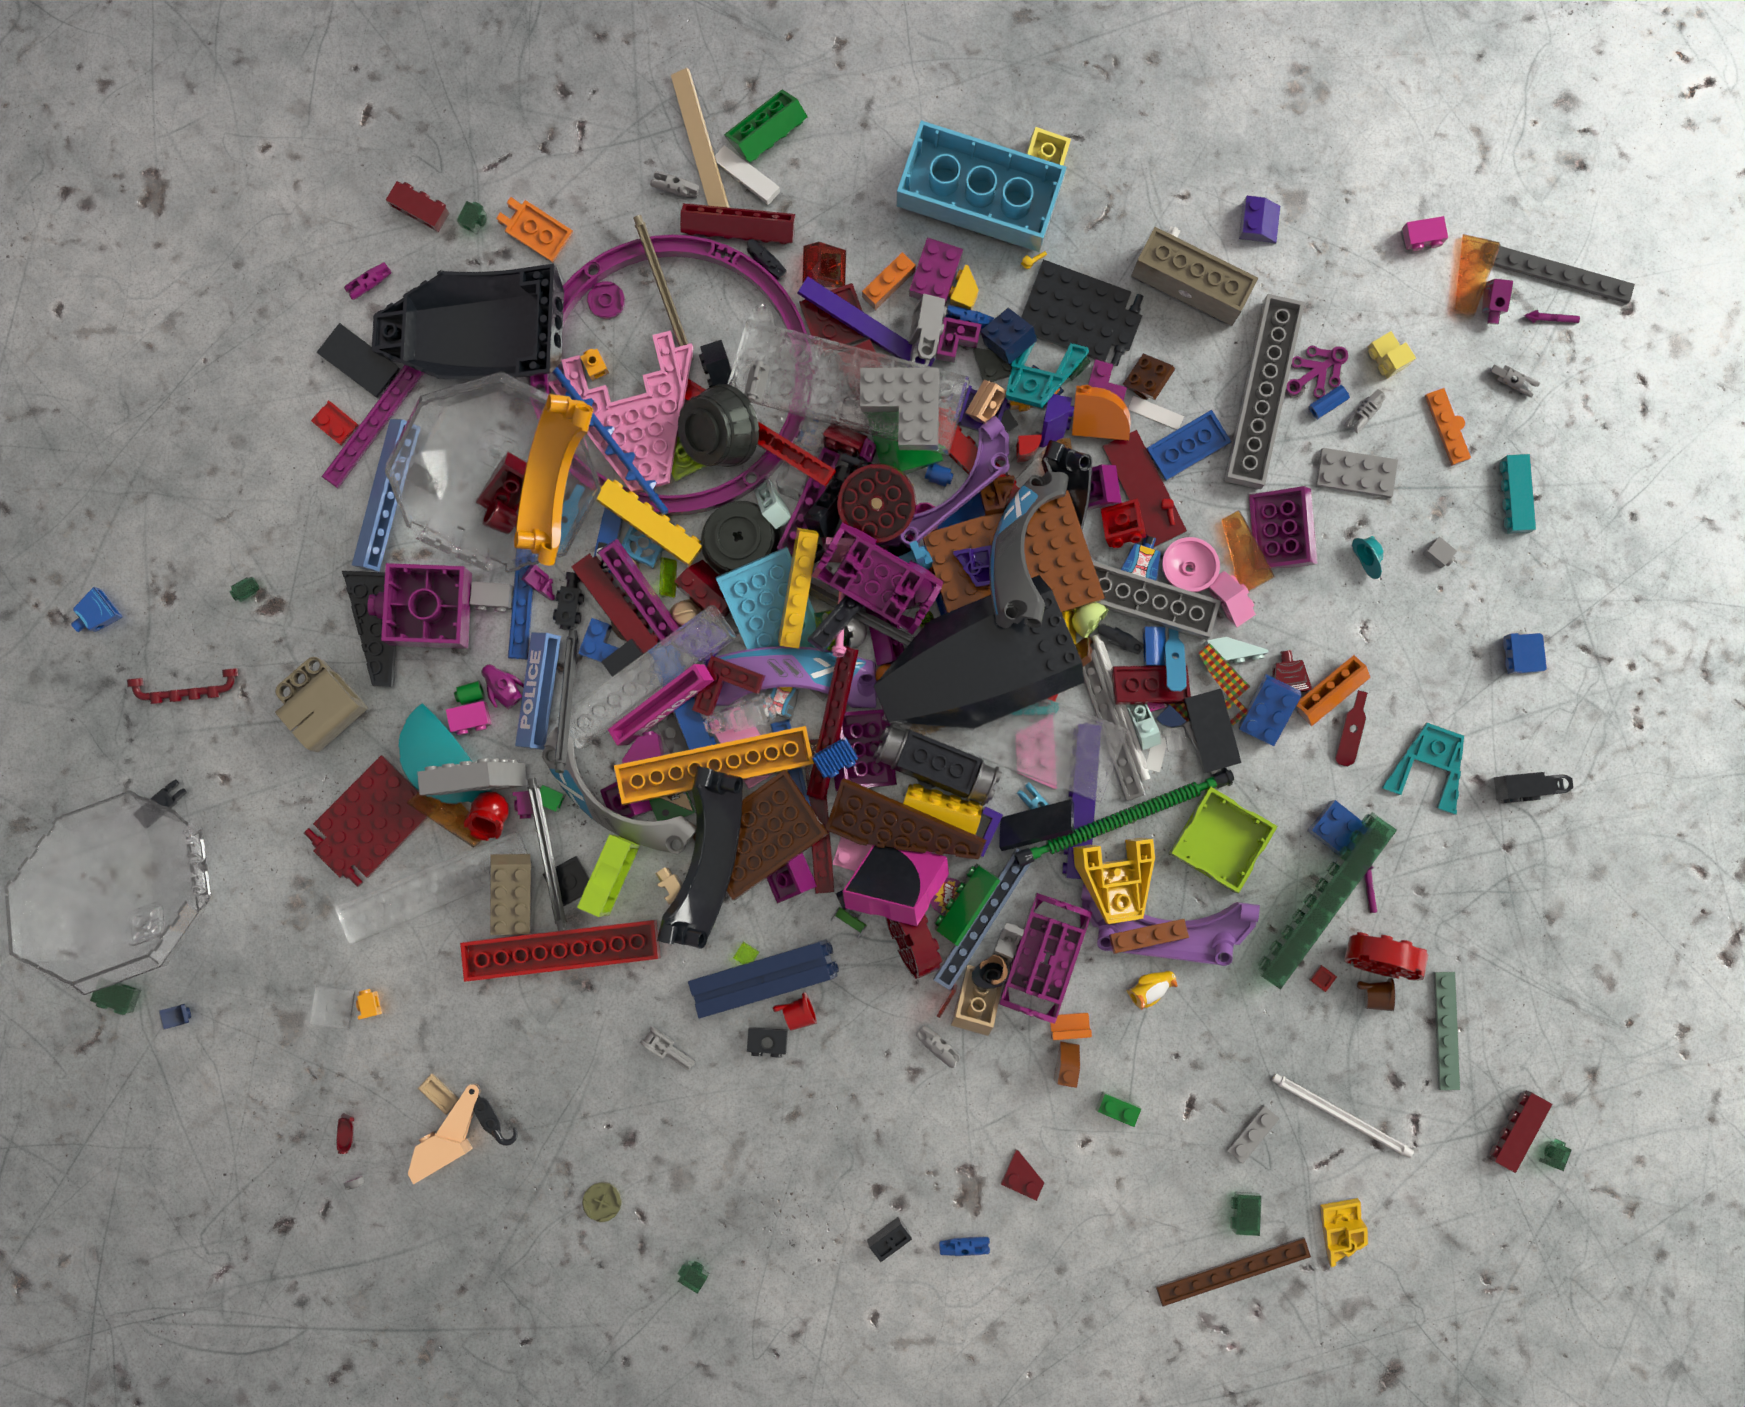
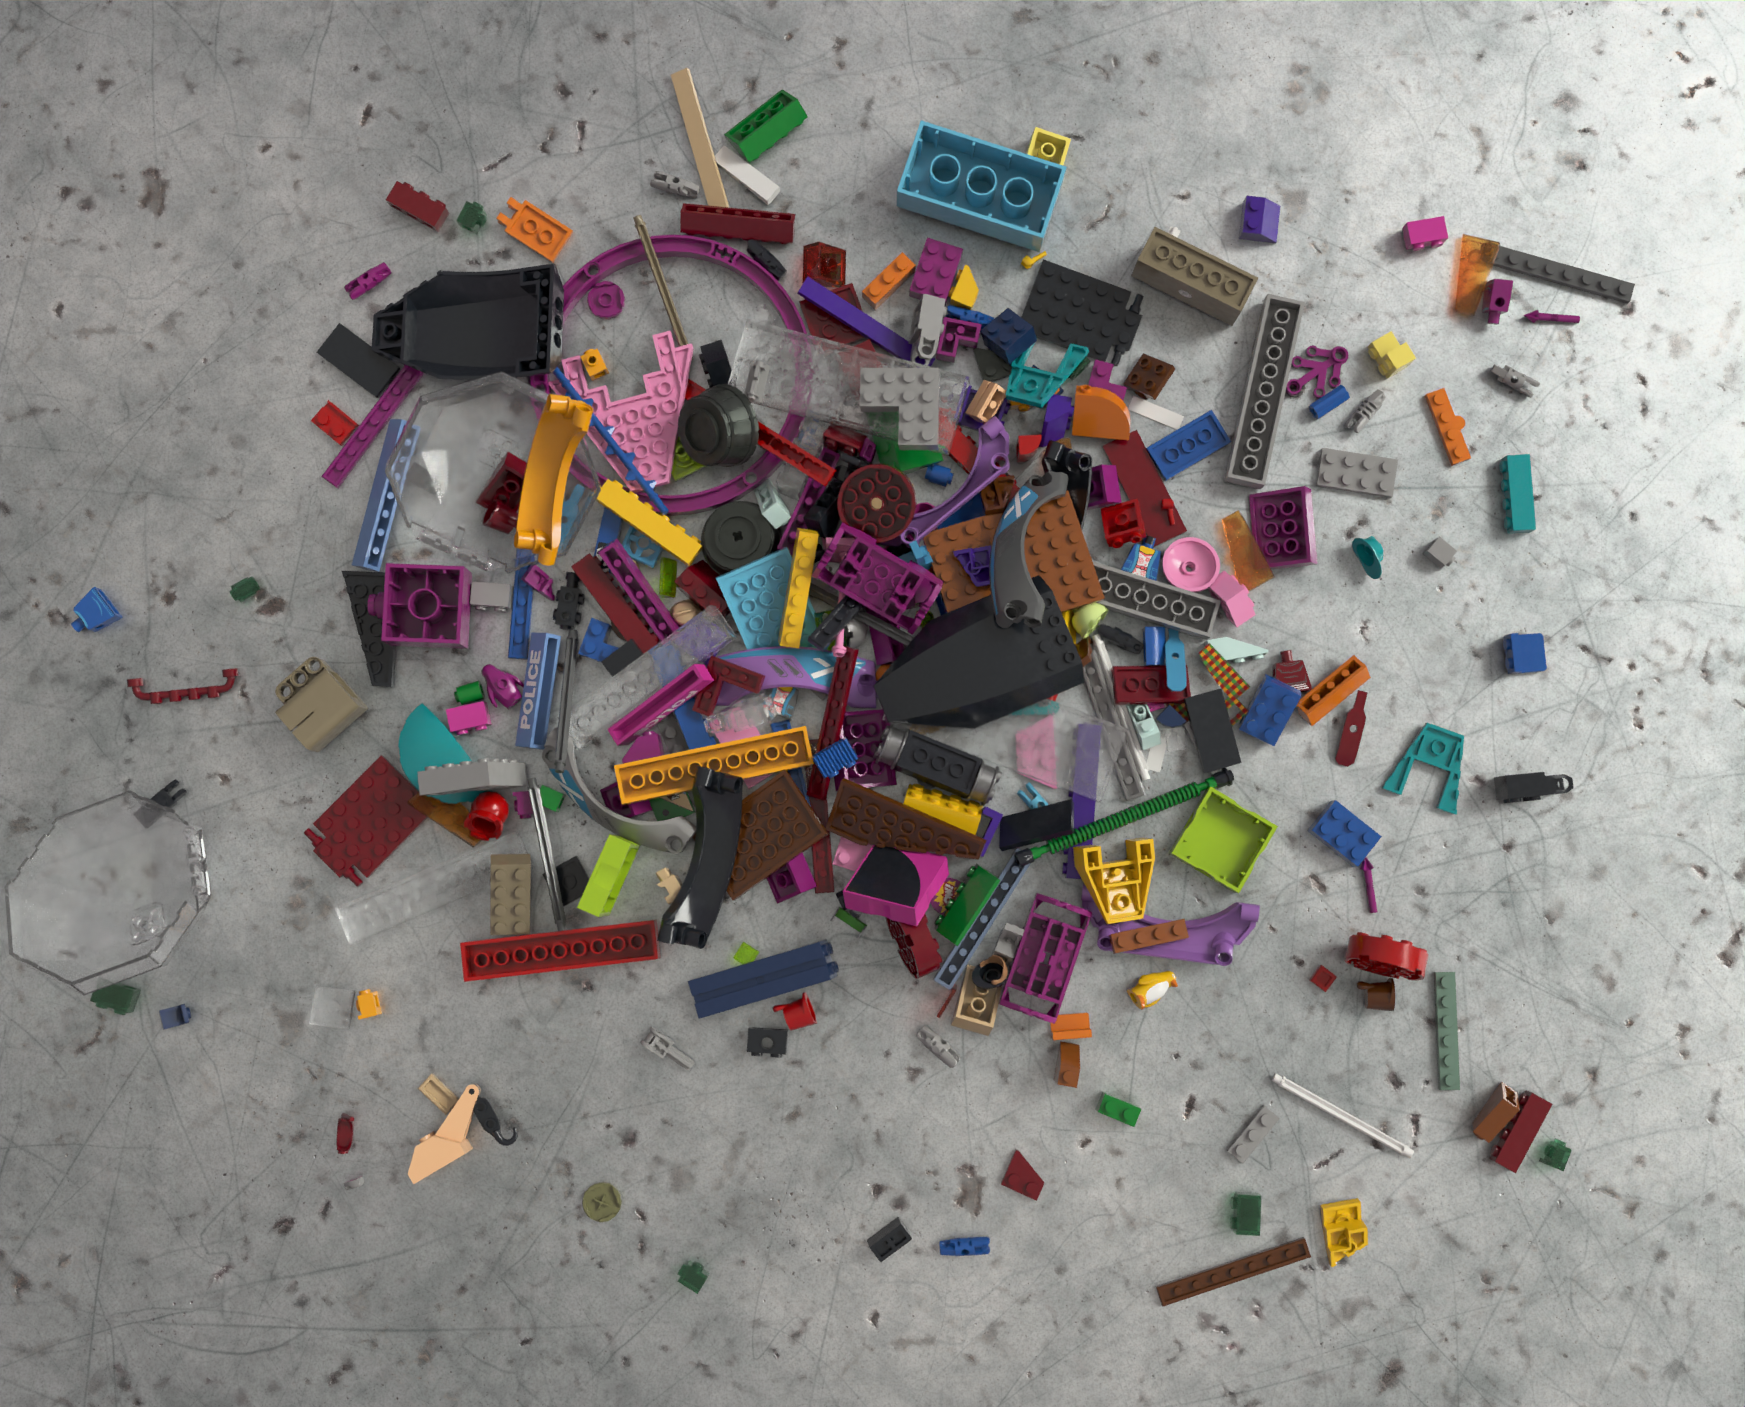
black tile [996,409,1019,433] -> none
clear green brick [1258,812,1397,990] -> none
none -> dark orange slope [1472,1082,1520,1143]

